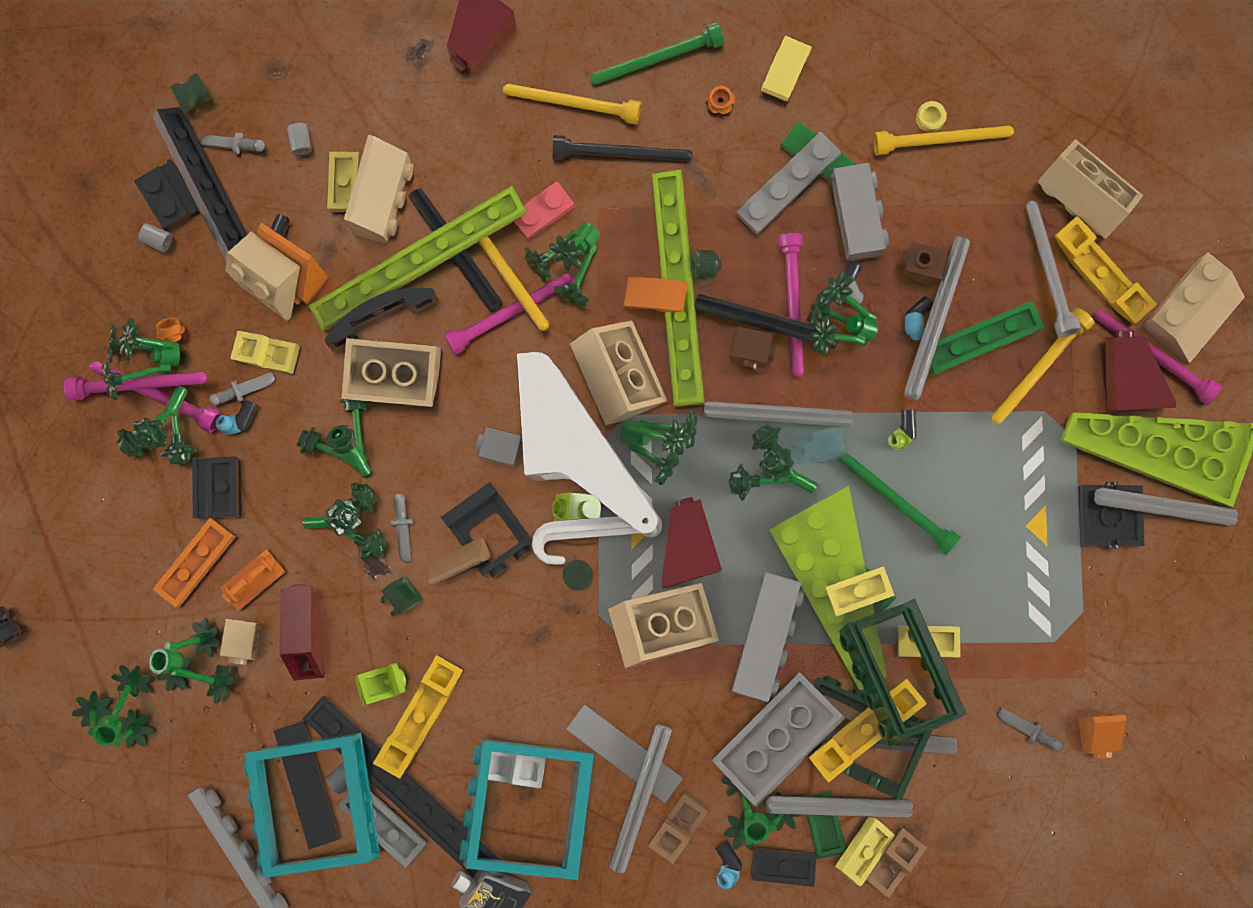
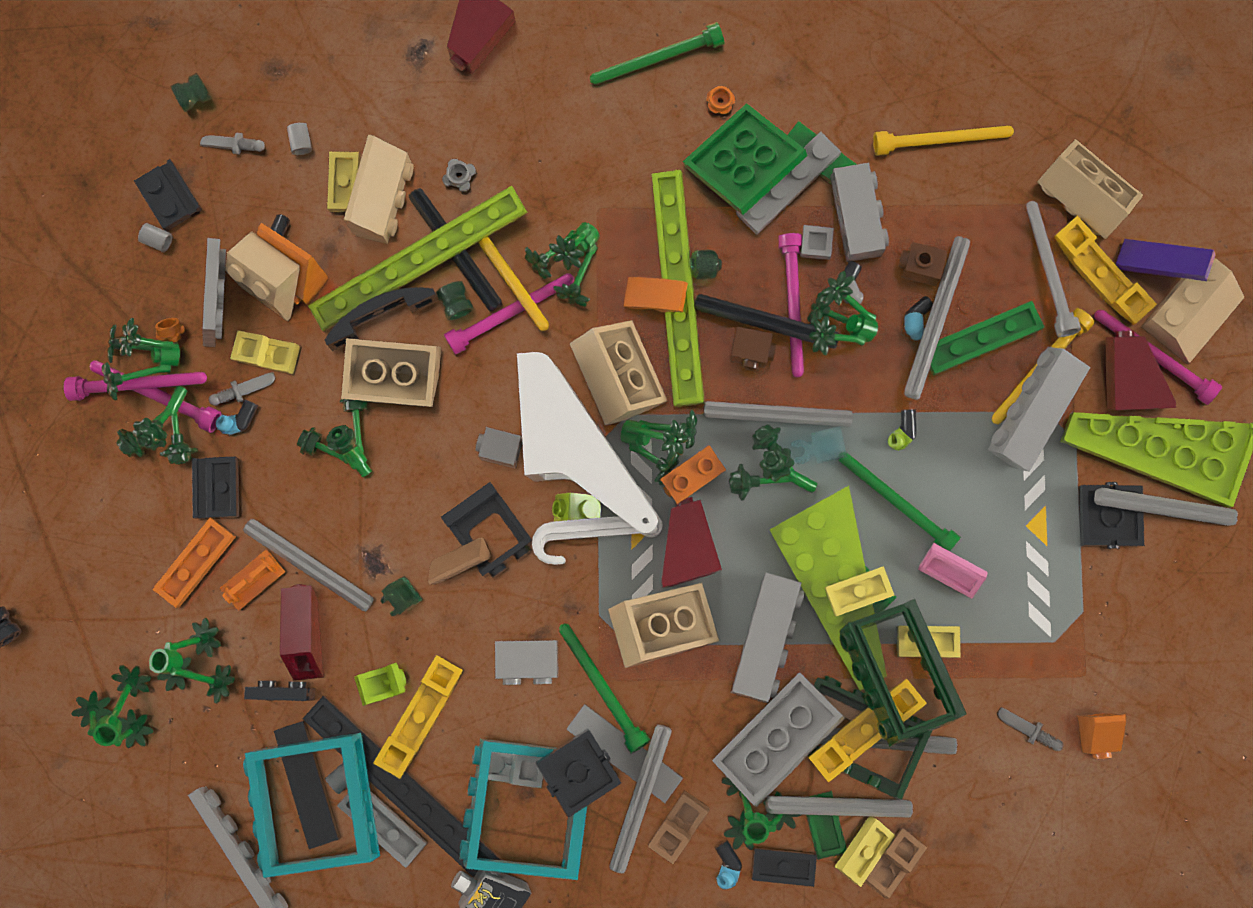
black plate [151,107,247,261] -> none
tan brick [220,619,263,665] -> none
dark green plant [303,482,386,563] -> none
light grey piece [390,493,413,562] -> none
yellow piece [503,84,641,125] -> none
coral plate [513,181,575,241] -> none
black piece [552,135,693,161] -> none
clear green plate [563,560,593,590] -> none
light yellow slope [761,36,812,102] -> none
light yellow tile [916,101,947,132] -> none
none -> light grey plate [202,238,226,347]
none -> light grey axle [243,519,374,611]
none -> black plate [244,681,316,701]
none -> clear green wheel [436,281,474,321]
none -> light grey plate [442,159,476,192]
none -> light grey brick [495,640,558,685]
none -> black plate [535,729,621,818]
none -> green piece [559,623,651,754]
none -> orange hinge [660,445,726,504]
none -> green plate [683,103,808,215]
none -> light grey plate [800,225,834,260]
none -> bright pink tile [918,543,988,599]
none -> light grey brick [988,347,1090,472]
none -> dark purple tile [1116,239,1215,281]

